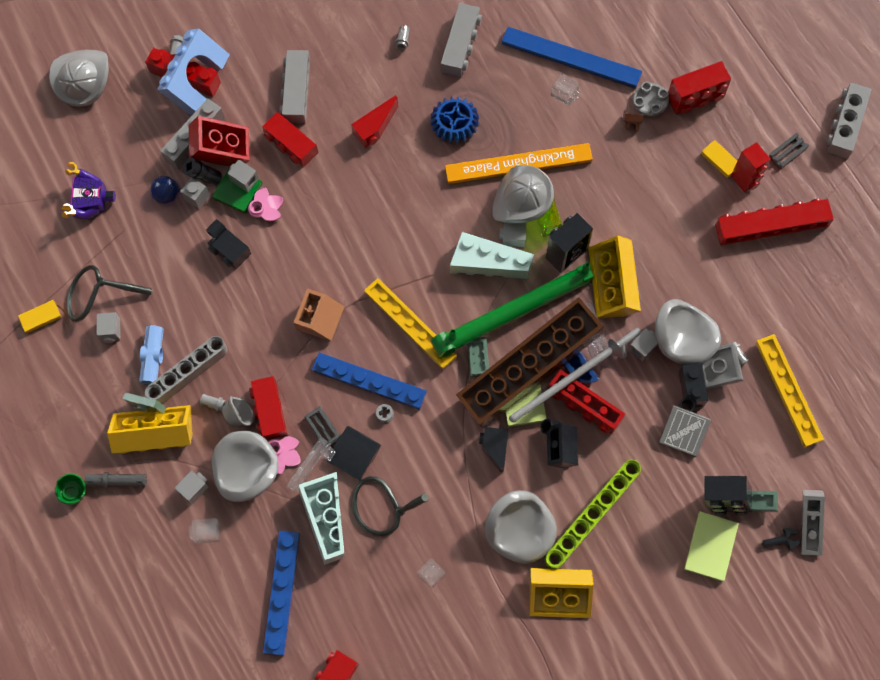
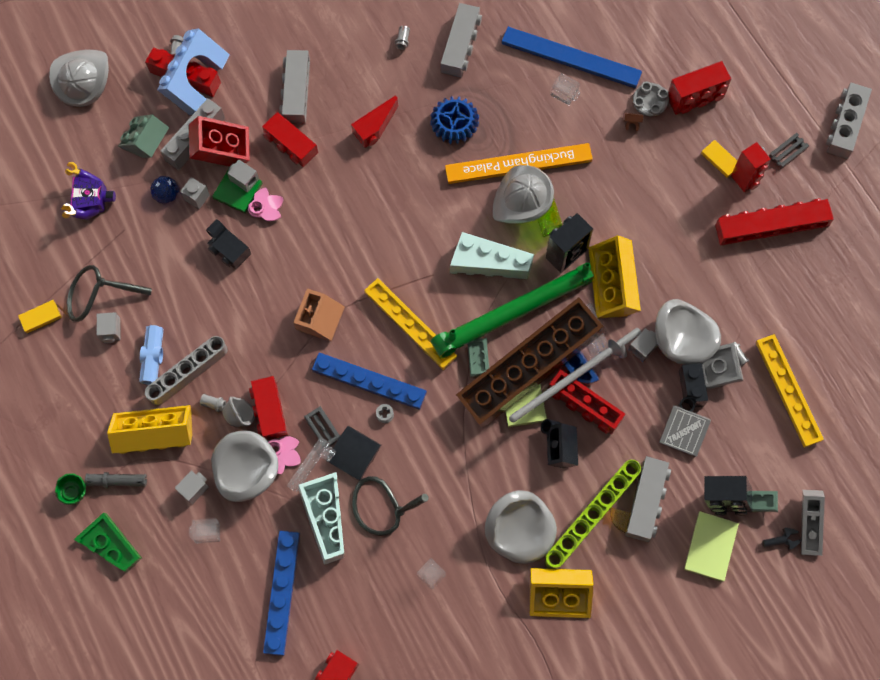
sand green plate [123,393,166,414] -> none
black axle [183,158,222,185] -> none
black slope [479,427,508,472] -> none
light grey brick [499,223,526,247] -> none
none -> green wing [73,513,142,572]
none -> sand green slope [118,114,169,158]
none -> clear yellow tile [610,507,631,533]
none -> light grey brick [625,456,671,542]

